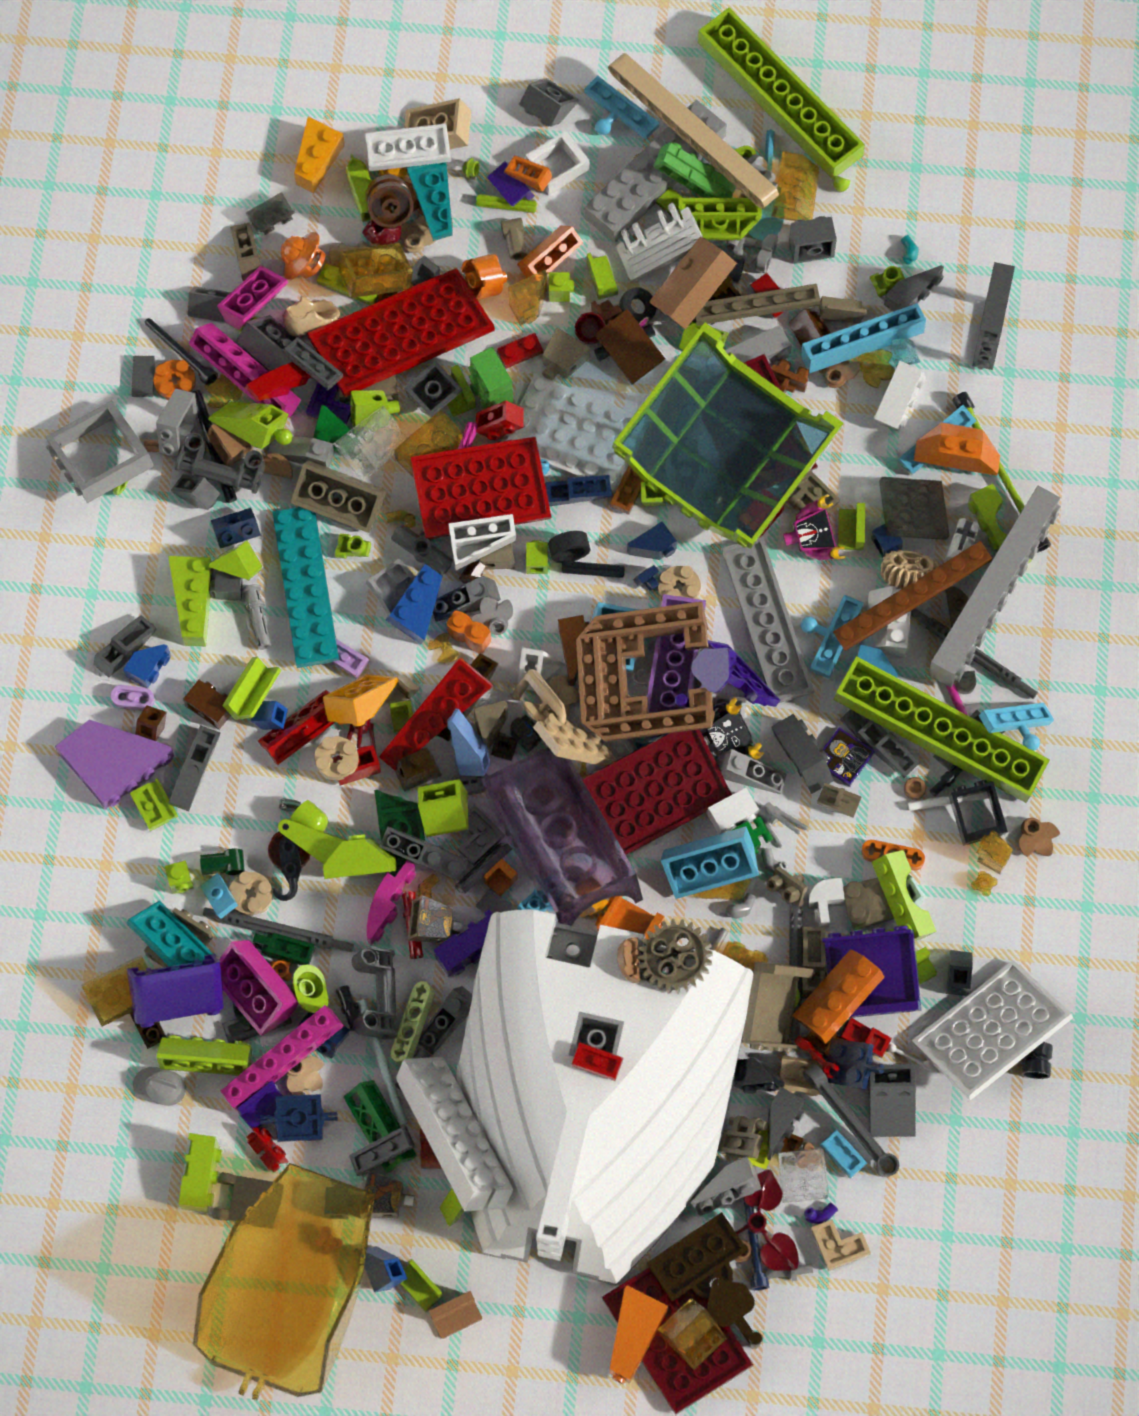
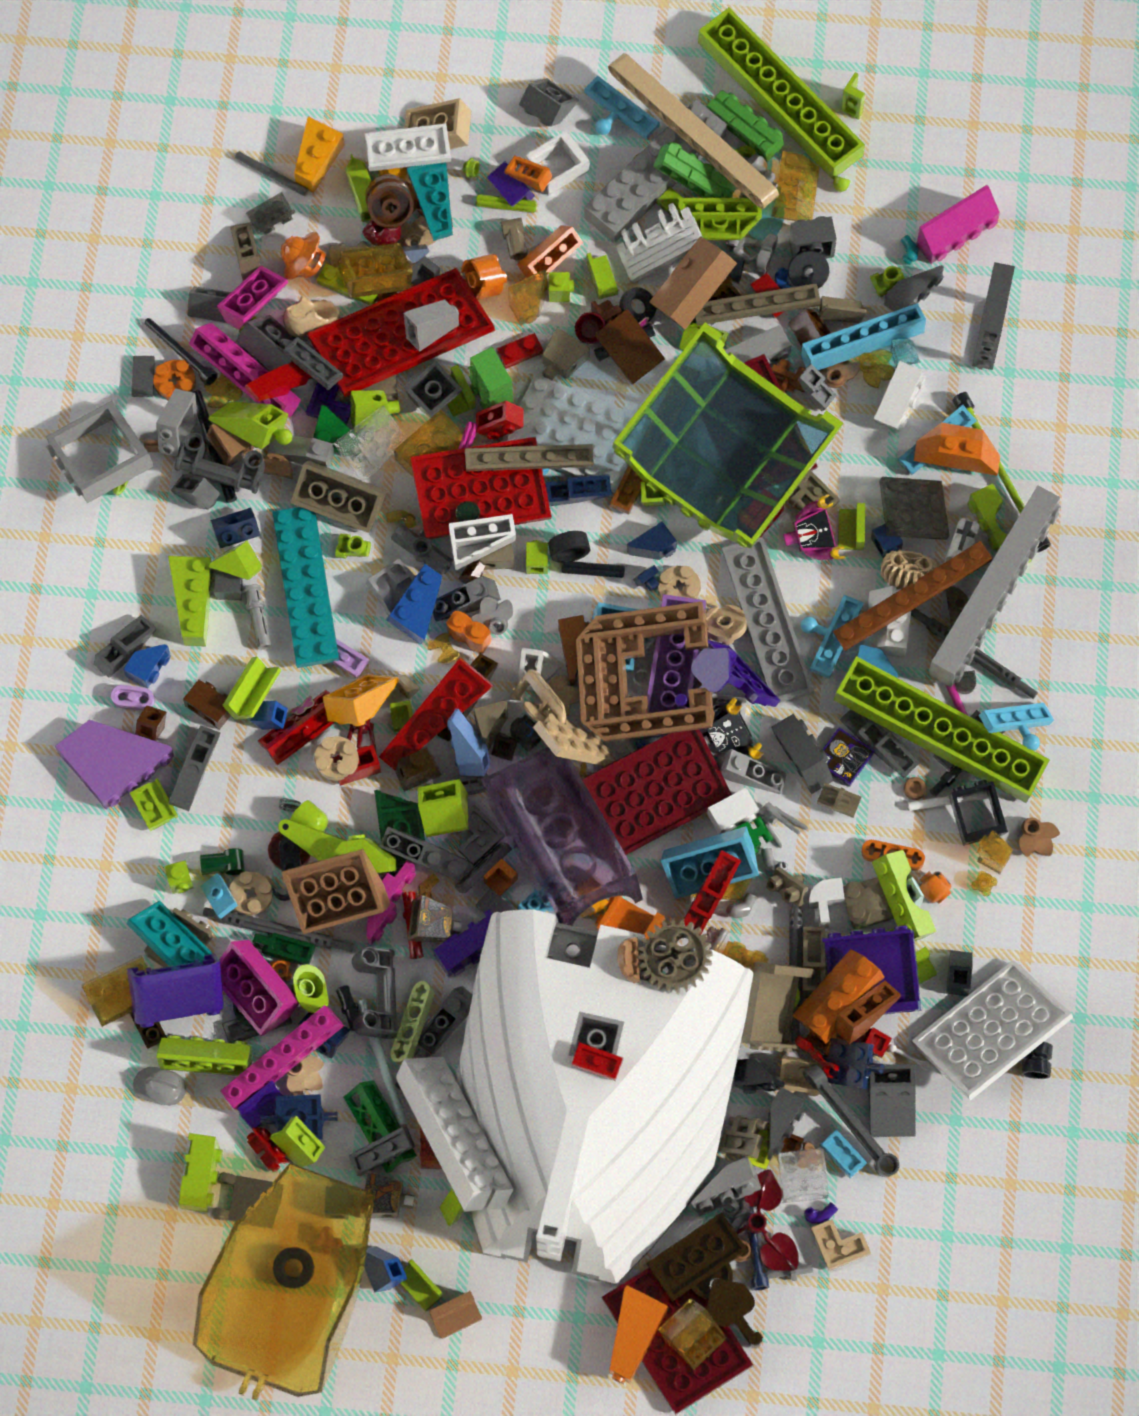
none -> dark grey bar [235,151,308,196]
none -> lime panel [270,1116,325,1168]
none -> black tyre [273,1247,314,1289]
none -> medium nougat slope [281,849,391,934]
none -> sticker [289,696,314,715]
none -> sand blue slope [402,244,429,263]
none -> light grey slope [404,300,459,351]
none -> clear green piece [456,501,480,522]
none -> dark tan plate [465,444,594,471]
none -> red slope [684,850,741,936]
none -> bright green brick [706,90,784,161]
none -> tan plate [706,605,747,645]
none -> dark grey tile [723,1199,751,1231]
none -> blue arm [775,268,792,289]
none -> black plate [787,249,830,289]
none -> dark grey slope [798,364,837,411]
none -> dark orange slope [834,980,901,1044]
none -> lime panel [841,72,865,119]
none -> dark pink slope [917,185,1000,264]
none -> orange head [919,871,951,904]

